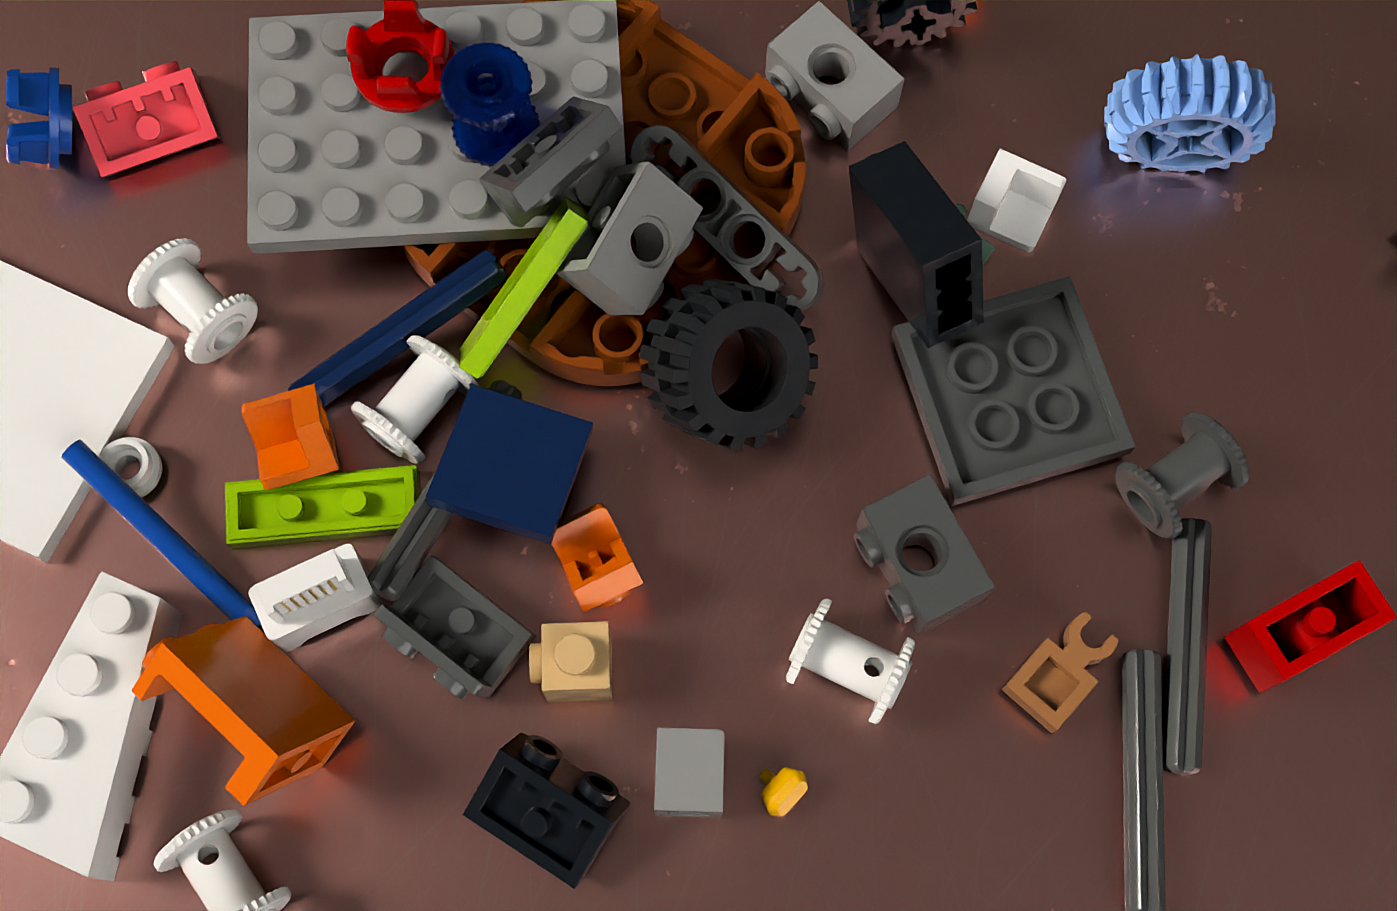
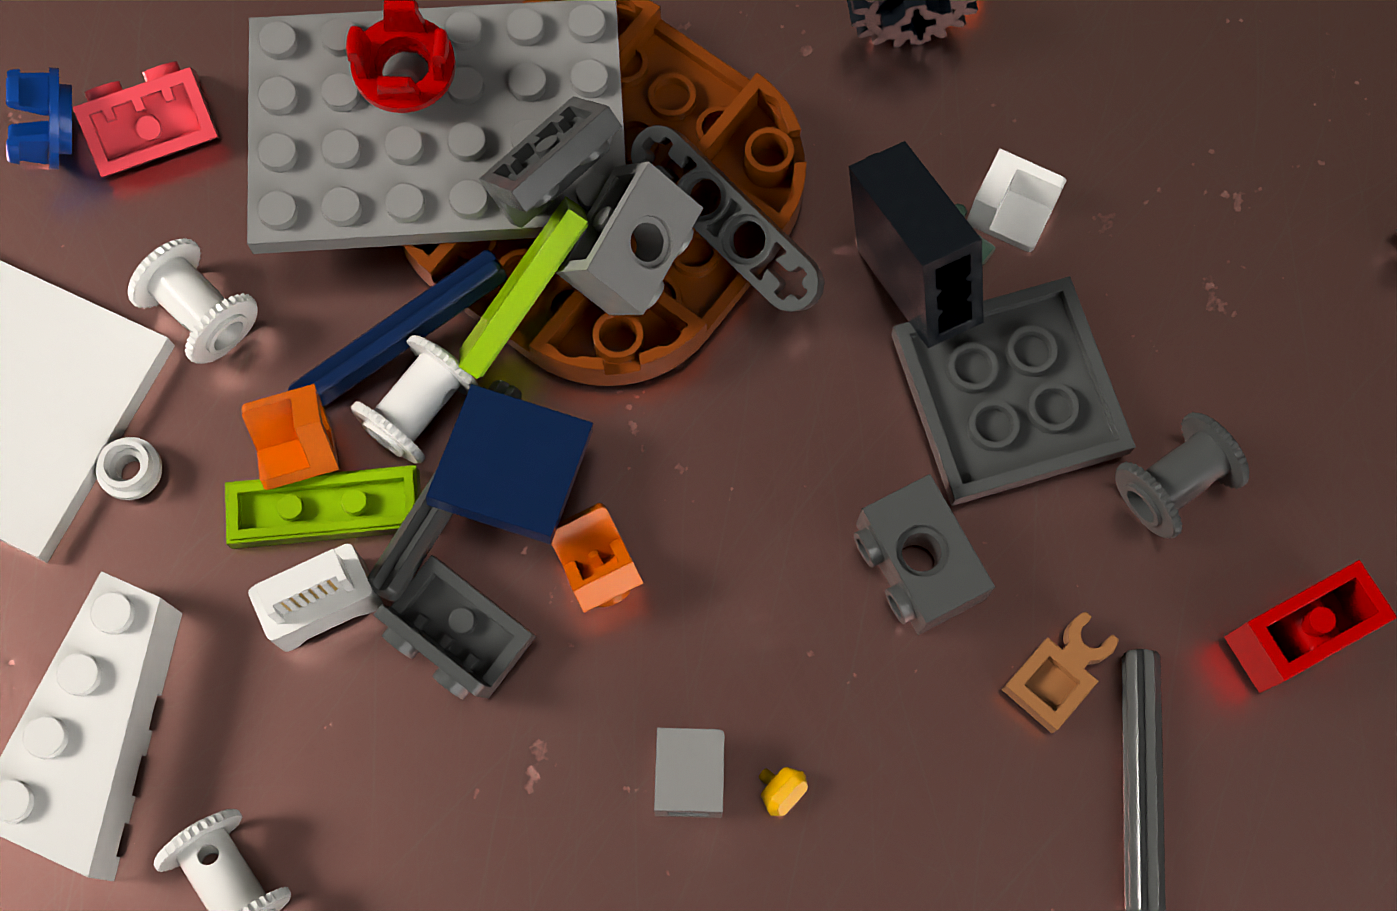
blue bar [61,439,262,629] -> none
orange panel [132,616,355,806] -> none
clear blue hose [439,42,540,168] -> none
black bracket [463,733,630,889] -> none
tan brick [529,621,613,703] -> none
black tyre [640,279,818,450] -> none
light grey brick [765,1,905,151] -> none
white hose [786,598,915,724] -> none
light blue gear [1104,54,1276,174] -> none
dark grey axle [1163,518,1212,775] -> none

